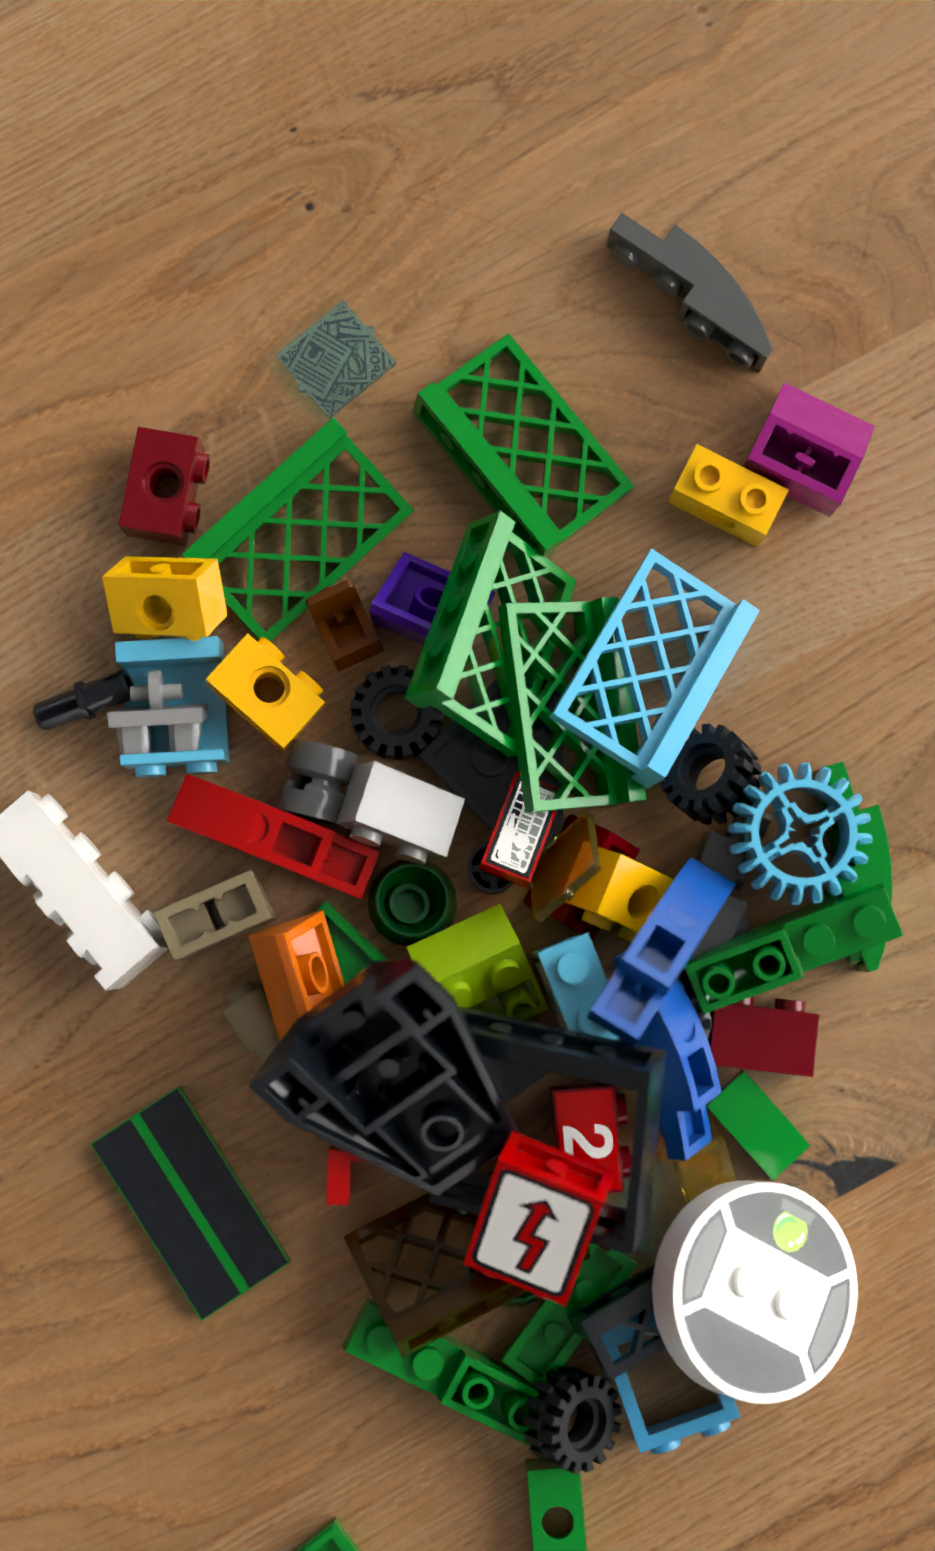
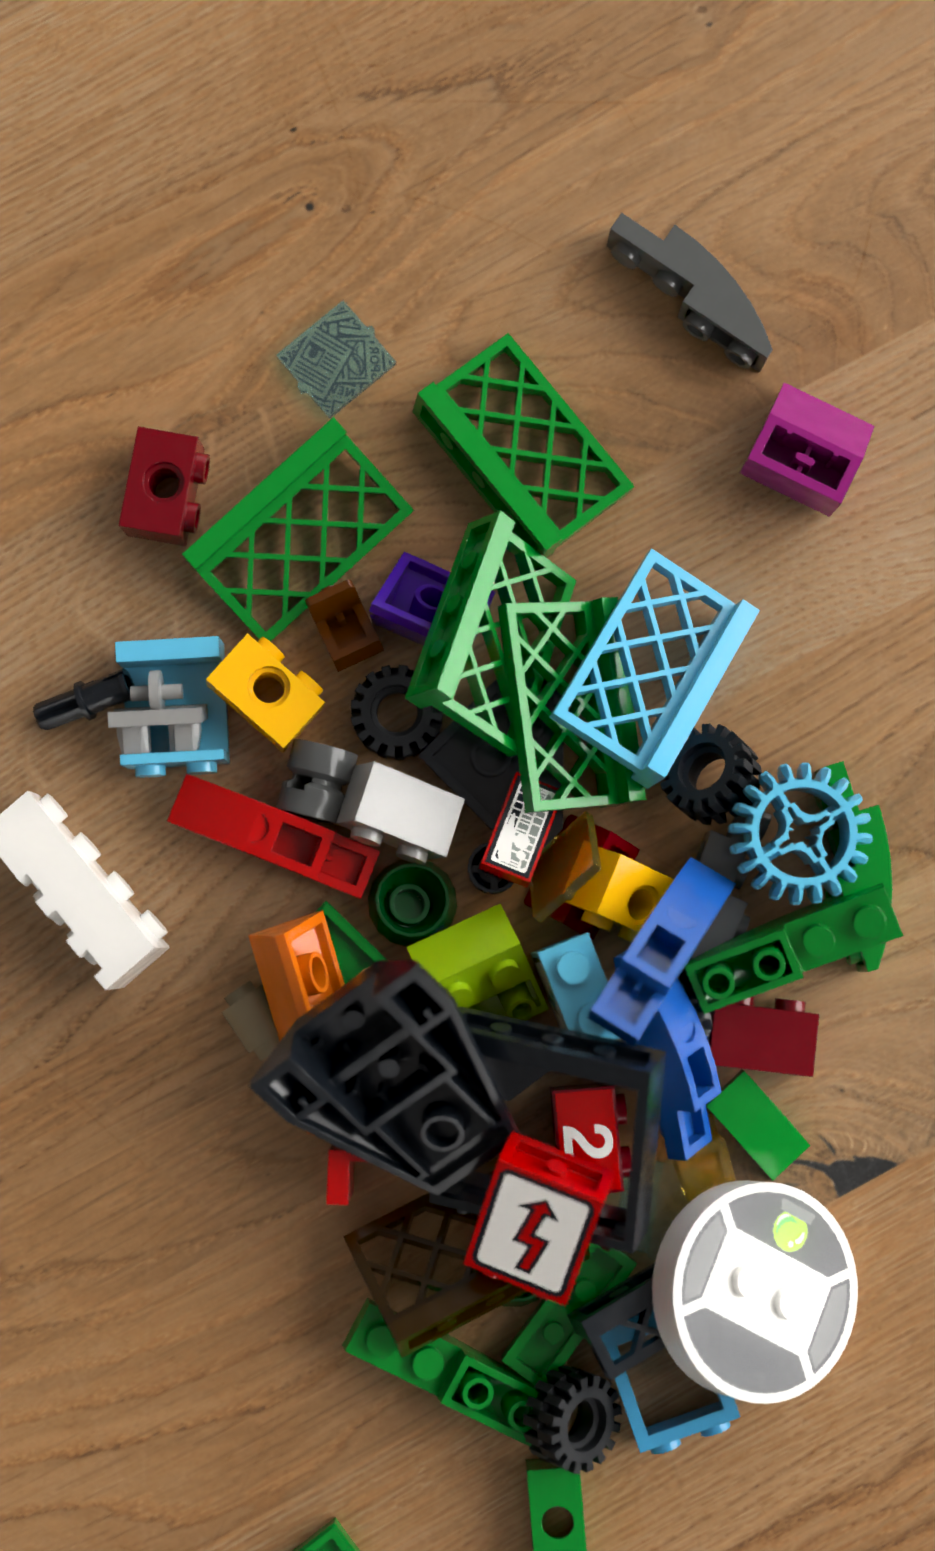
black tile [90,1086,291,1321] -> none
yellow brick [102,556,227,641] -> none
dark tan brick [154,870,277,961] -> none
yellow brick [667,444,789,547] -> none

